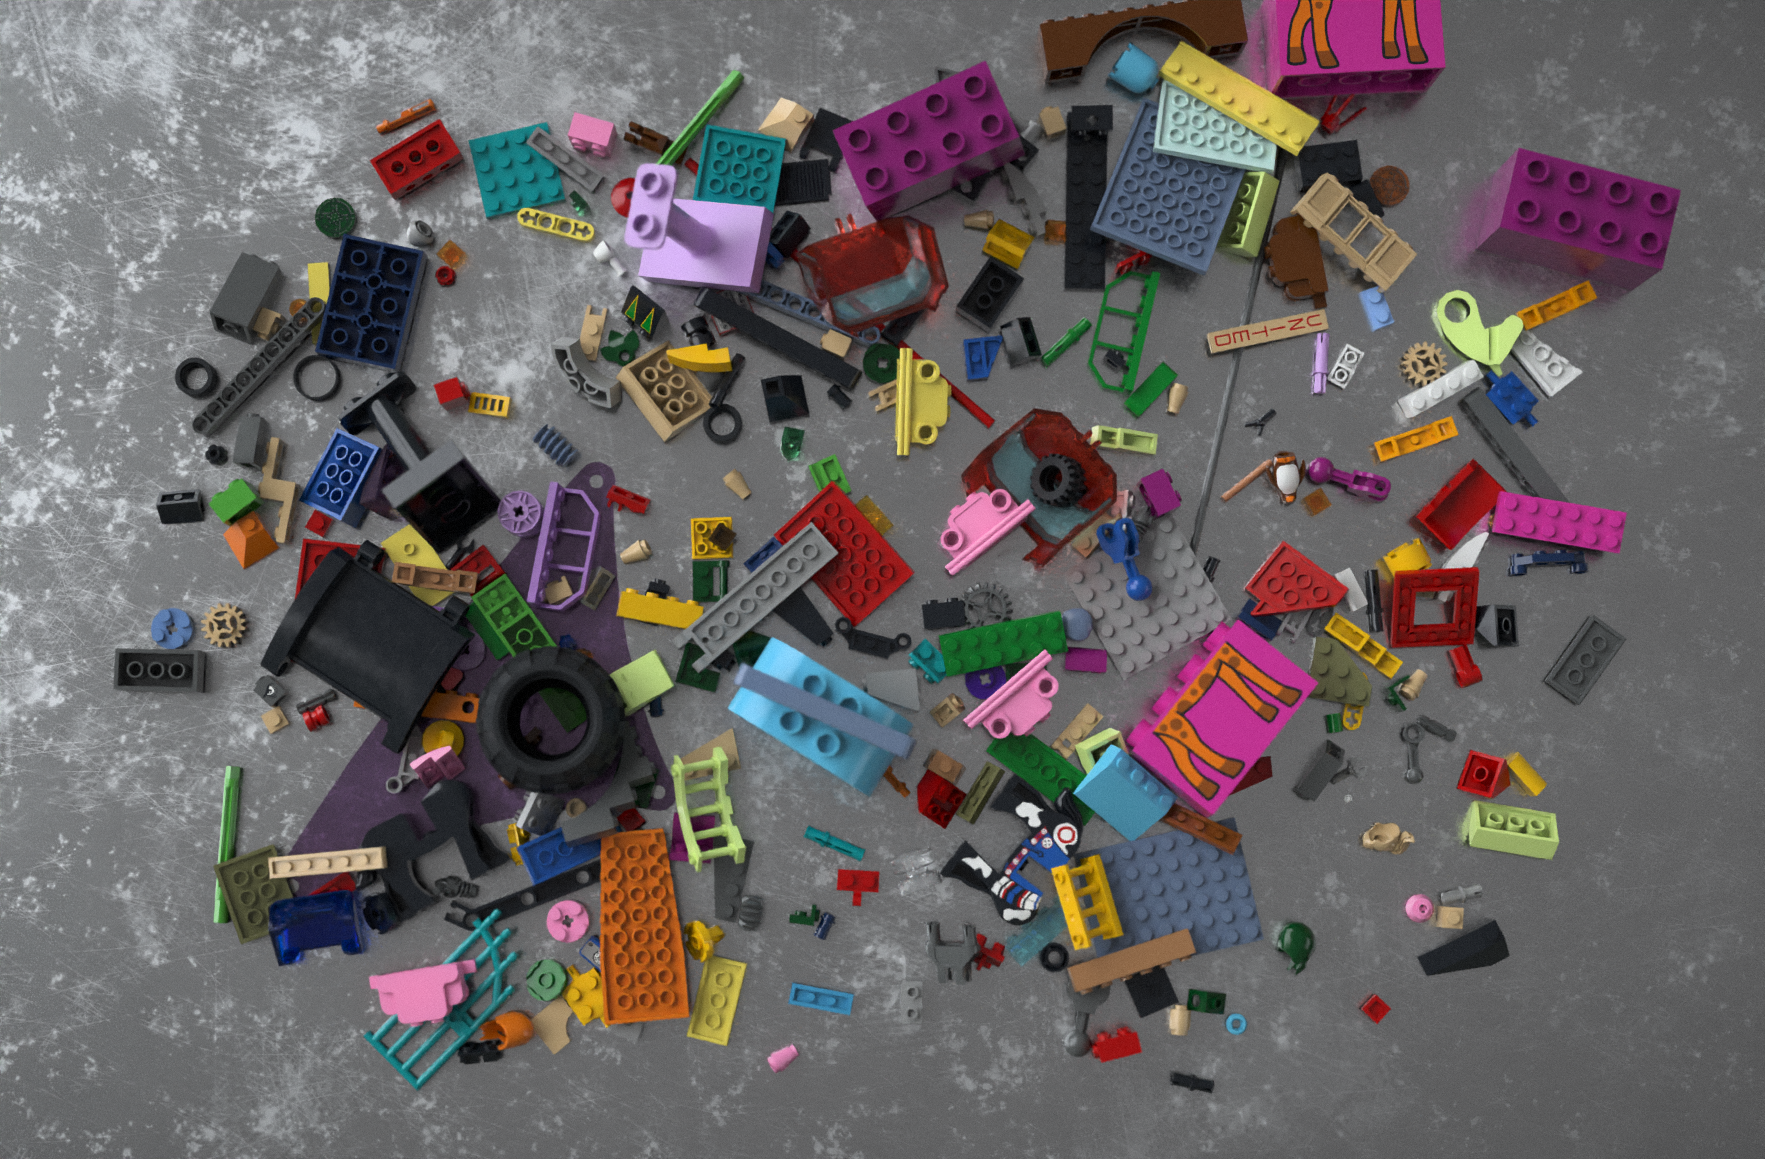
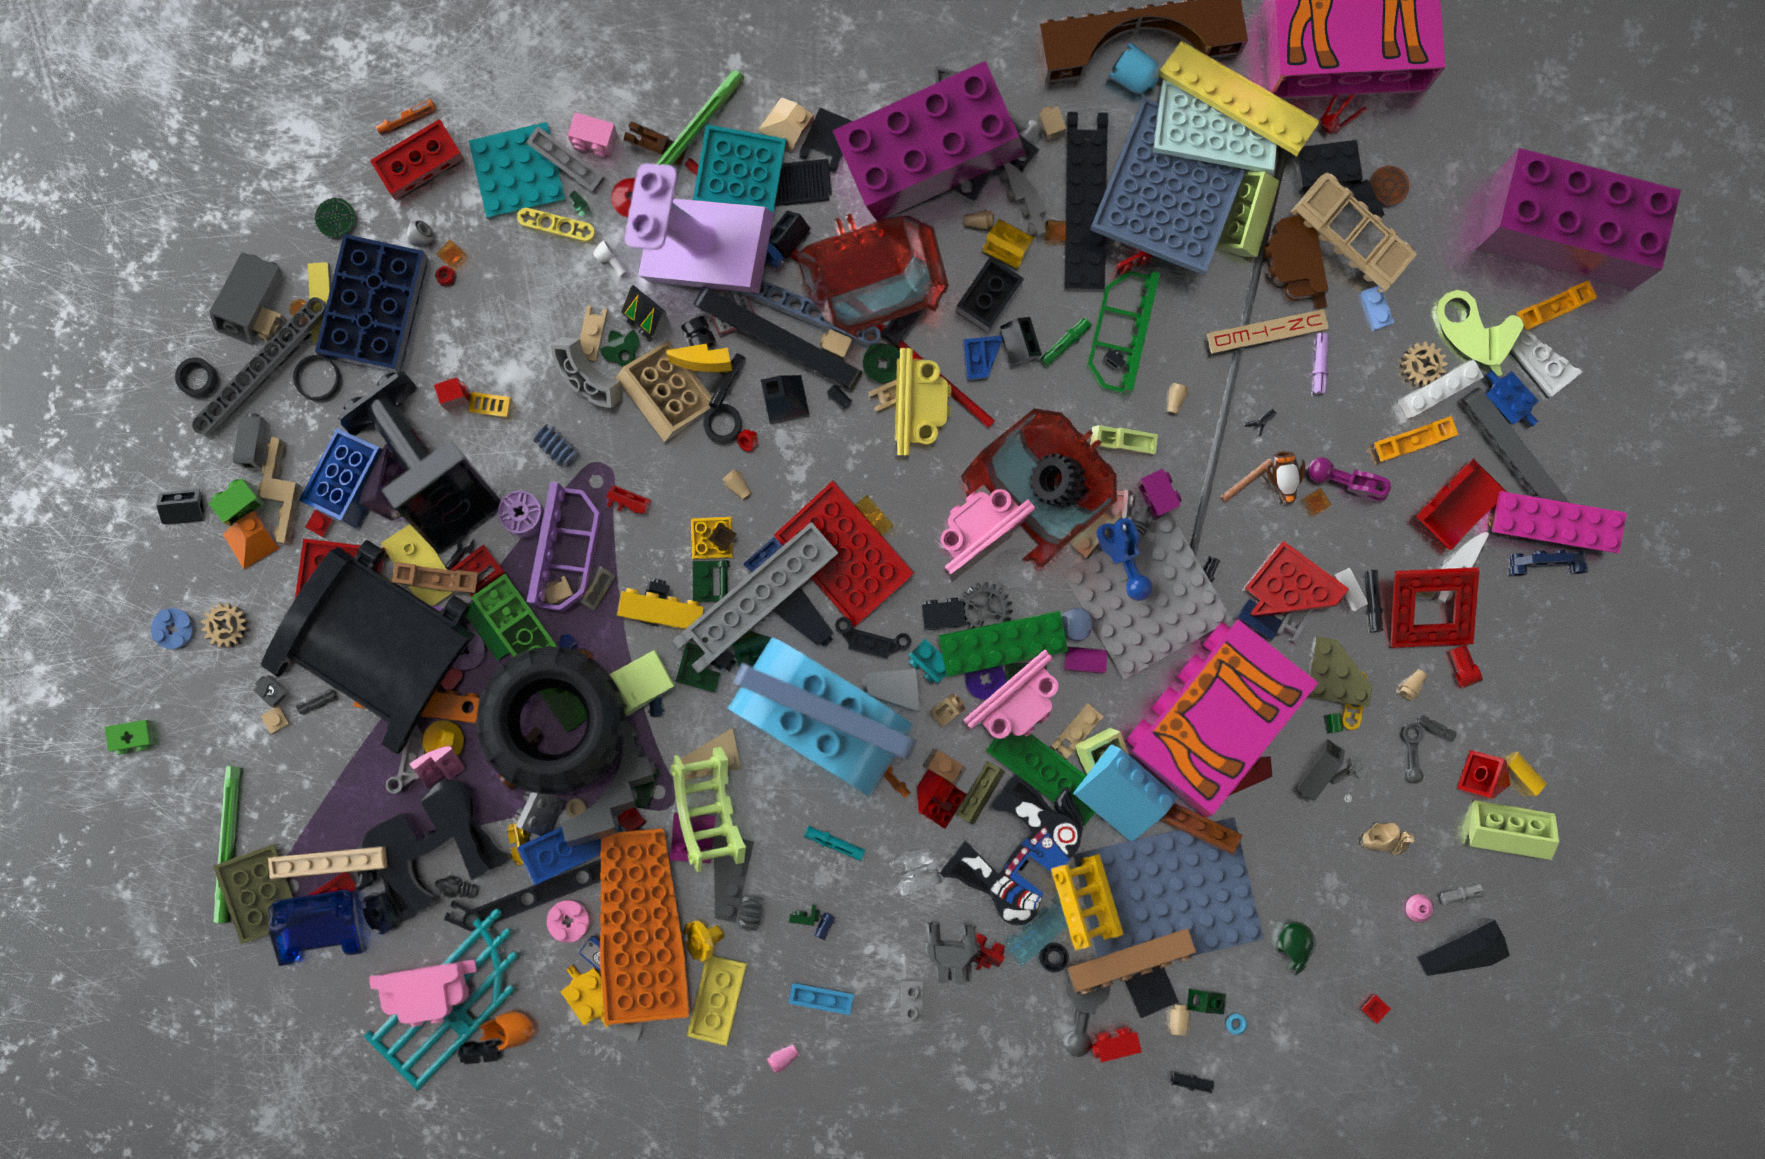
dark grey brick [113,648,205,693] -> none
black plate [205,444,225,465] -> none
red wheel [302,705,331,732] -> none
green tile [526,959,567,1001] -> none
tan tile [531,995,574,1055] -> none
tan cone [620,539,652,564] -> none
clear green plate [780,427,805,461] -> none
bright green plate [808,454,852,494] -> none
red plate [837,869,879,906] -> none
black brick [1070,105,1113,136] -> none
green beam [1124,361,1178,418] -> none
dark grey beam [1306,607,1334,637] -> none
yellow slope [1324,613,1403,680] -> none
white slope [1327,343,1365,389] -> none
yellow brick [1383,538,1432,577] -> none
dark green bracket [1384,675,1410,712] -> none
tan brick [1436,906,1464,929] -> none
black slope [1475,604,1519,647] -> none
dark grey plate [1545,615,1626,705] -> none
none -> bright green brick [104,720,155,755]
none -> red tile [736,429,758,451]
none -> sticker [950,528,1013,582]

